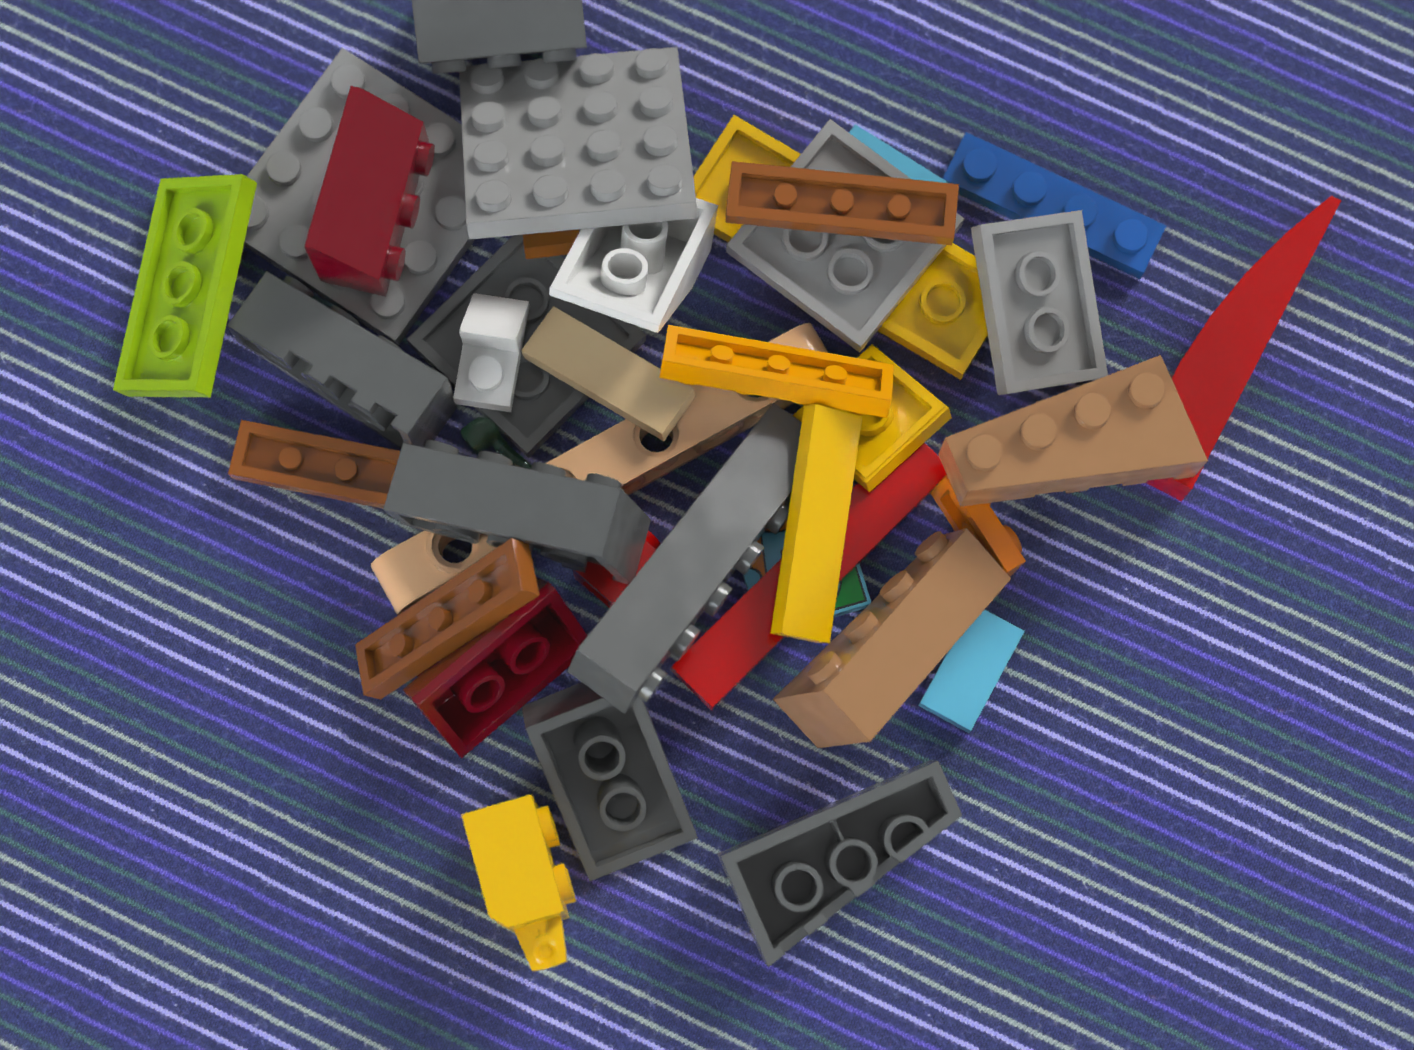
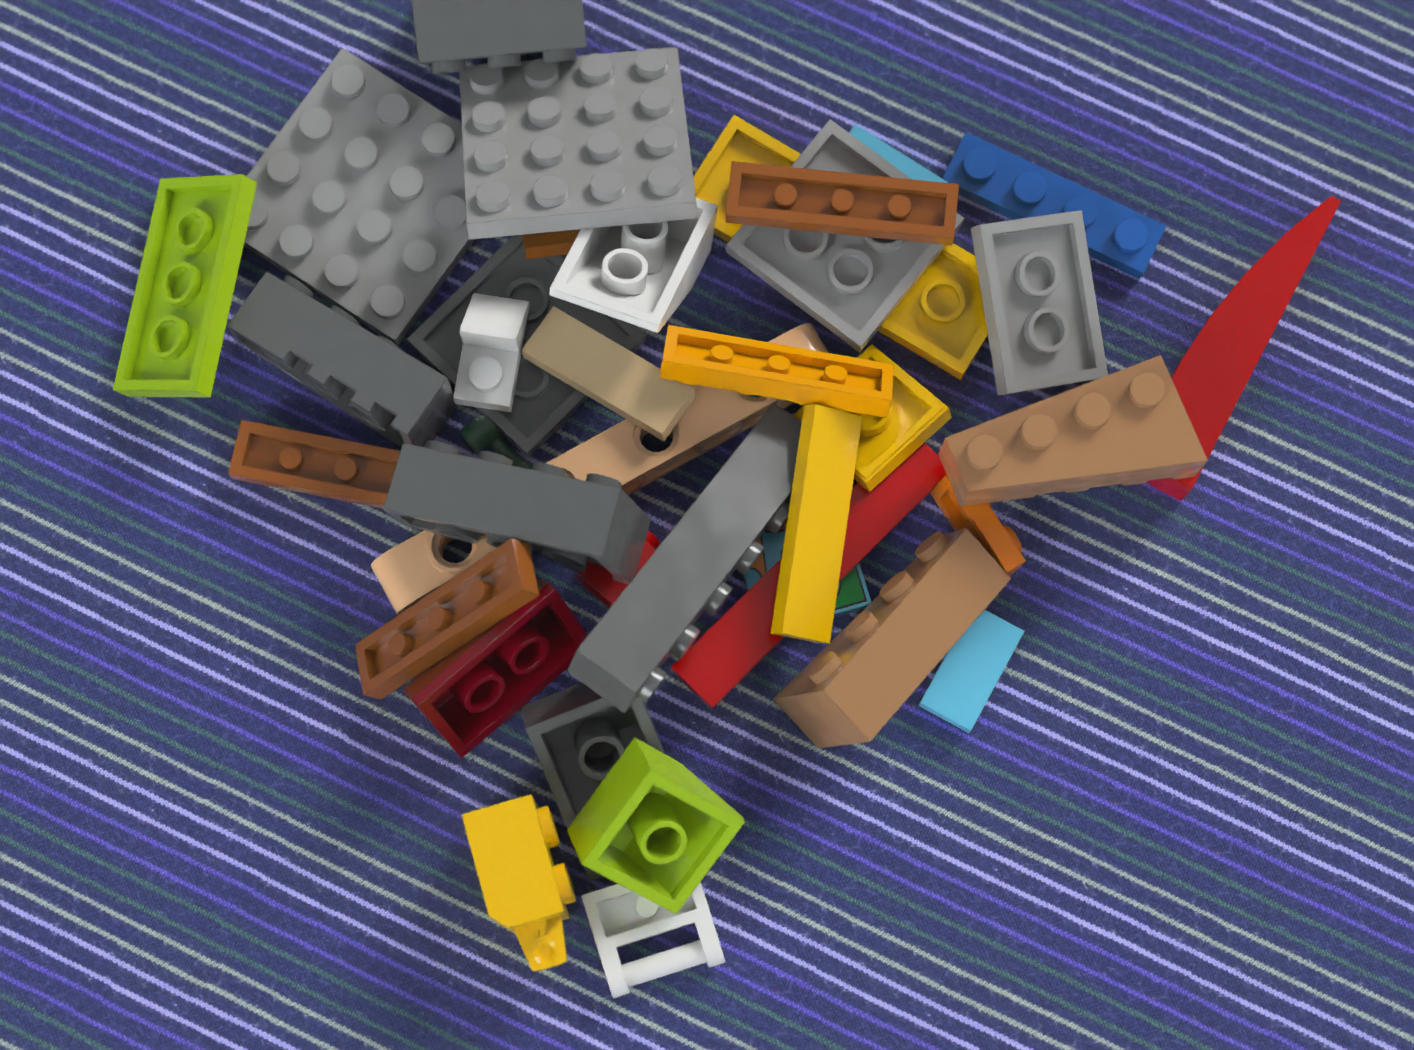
dark red slope [304,86,435,297] -> none
dark grey wedge [717,760,962,967] -> none
none -> lime slope [567,737,745,914]
none -> white plate [582,882,726,999]

